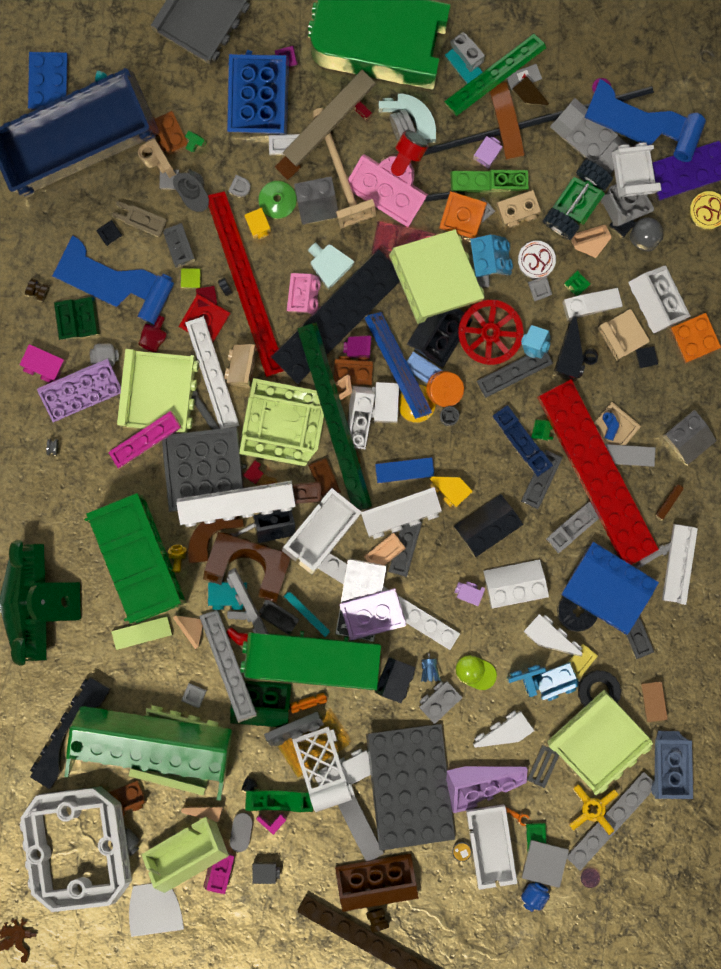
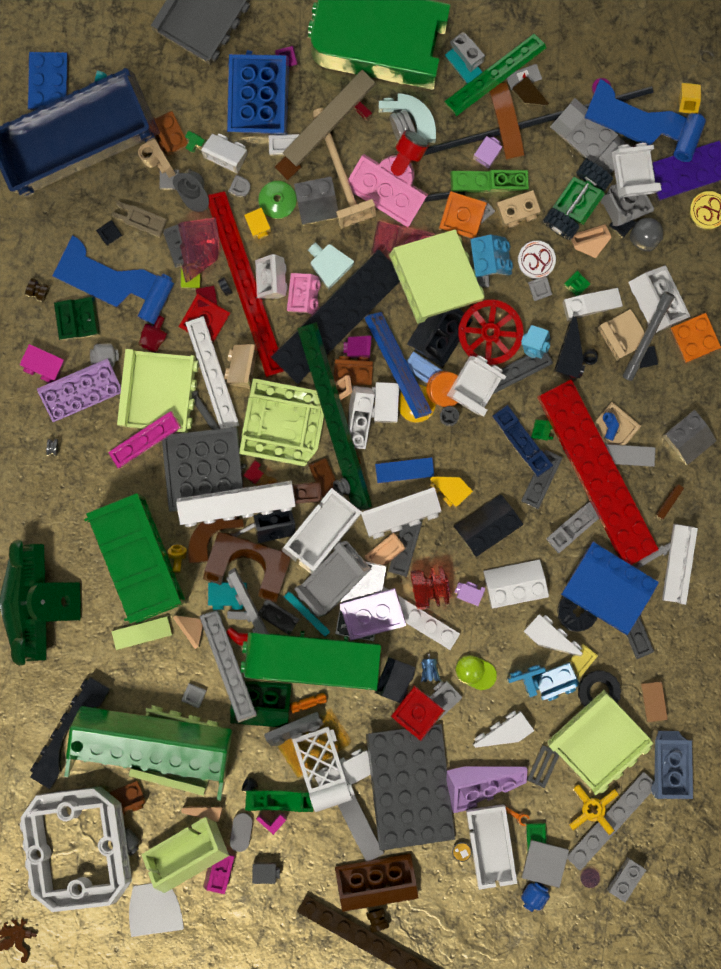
none -> clear pink slope [178,218,219,283]
none -> white slope [201,133,248,174]
none -> white slope [255,254,287,299]
none -> light grey panel [295,541,372,617]
none -> dark grey bush [333,478,350,496]
none -> red tile [391,686,445,741]
none -> clear red wheel [410,565,451,611]
none -> white panel [447,355,507,416]
none -> light grey brick [607,857,646,903]
none -> dark grey piece [622,291,675,381]
none -> yellow brick [679,83,701,114]

